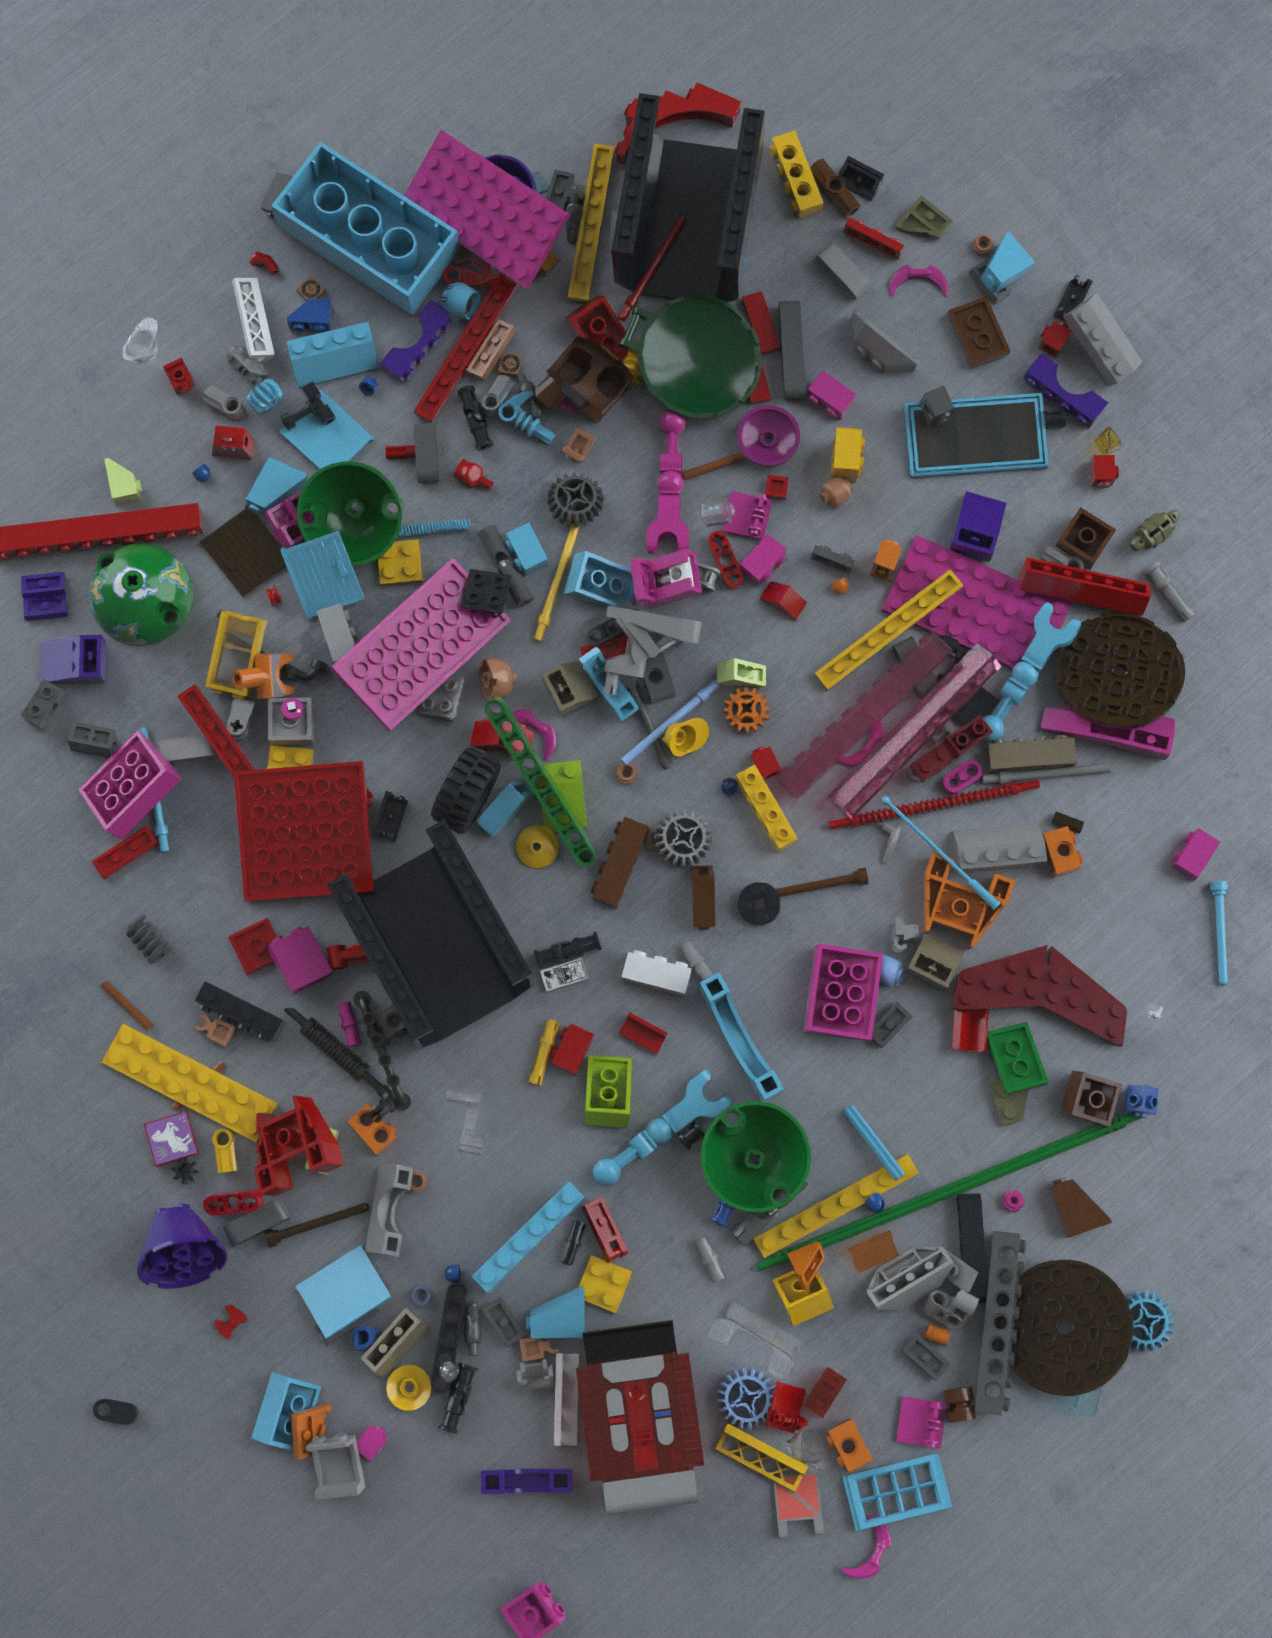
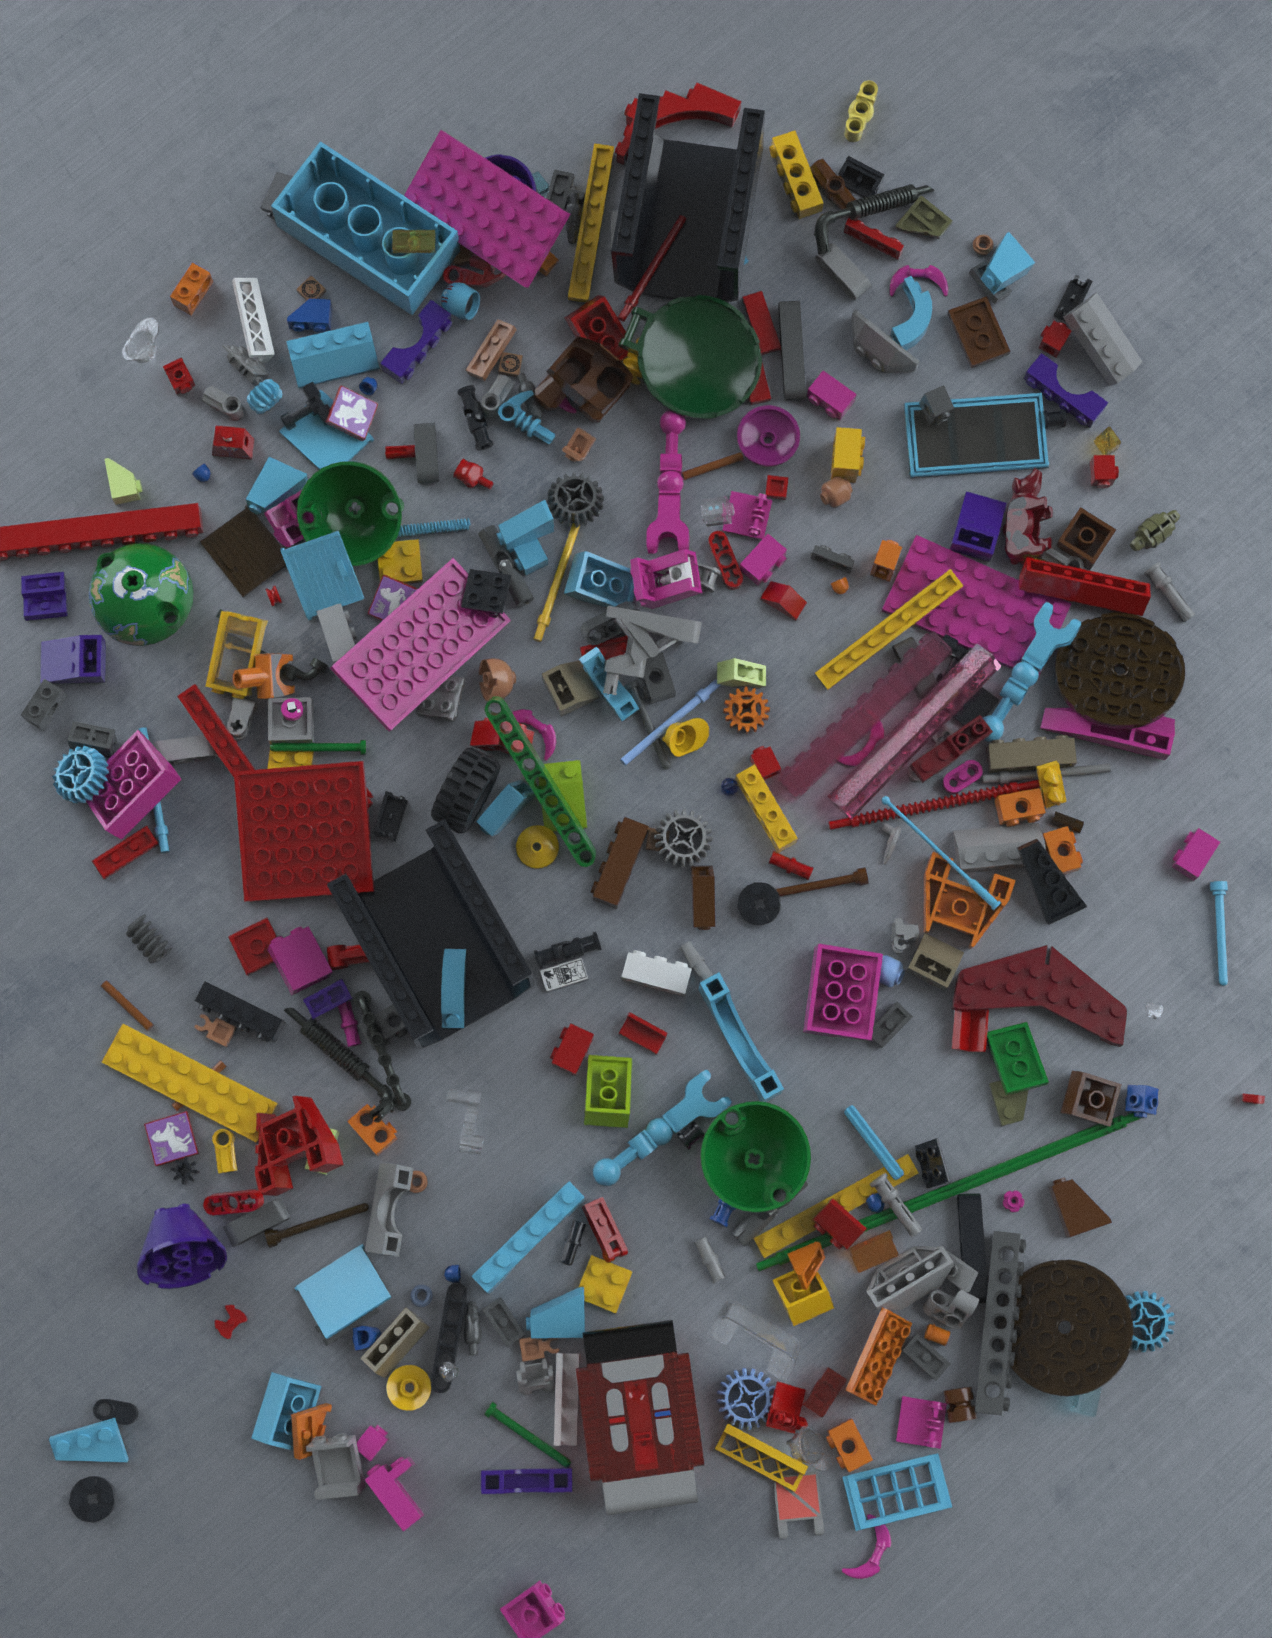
red arm [249,251,280,275] -> none
red plate [414,277,518,423] -> none
black piece [438,1362,478,1434] -> none
yellow pin [528,1019,560,1086] -> none
nougat plate [616,763,637,784] -> none
none -> medium azure wing [49,1418,129,1462]
none -> medium azure gear [52,746,110,804]
none -> black plate [69,1476,116,1522]
none -> orange brick [170,263,213,316]
none -> green bar [270,740,366,755]
none -> dark purple hinge [303,978,352,1019]
none -> tile [325,385,378,442]
none -> dark pink brick [365,1456,425,1532]
none -> tile [368,574,418,620]
none -> clear yellow plate [392,230,436,253]
none -> medium azure arch [441,949,466,1028]
none -> green bar [484,1402,571,1468]
none -> medium azure slope [496,500,554,550]
none -> red pin [768,851,814,880]
none -> red slope [812,1198,867,1250]
none -> pearl dark grey piece [813,184,935,254]
none -> light yellow piece [844,80,878,142]
none -> orange tile [845,1307,912,1406]
none -> light grey pin [870,1173,923,1237]
none -> medium azure arch [890,276,932,350]
none -> black hinge [915,1138,950,1189]
none -> orange brick [994,788,1046,827]
none -> dark red animal [1003,468,1053,565]
none -> black wing [1017,839,1087,925]
none -> yellow tile [1036,761,1067,808]
none -> red tile [1242,1093,1265,1104]

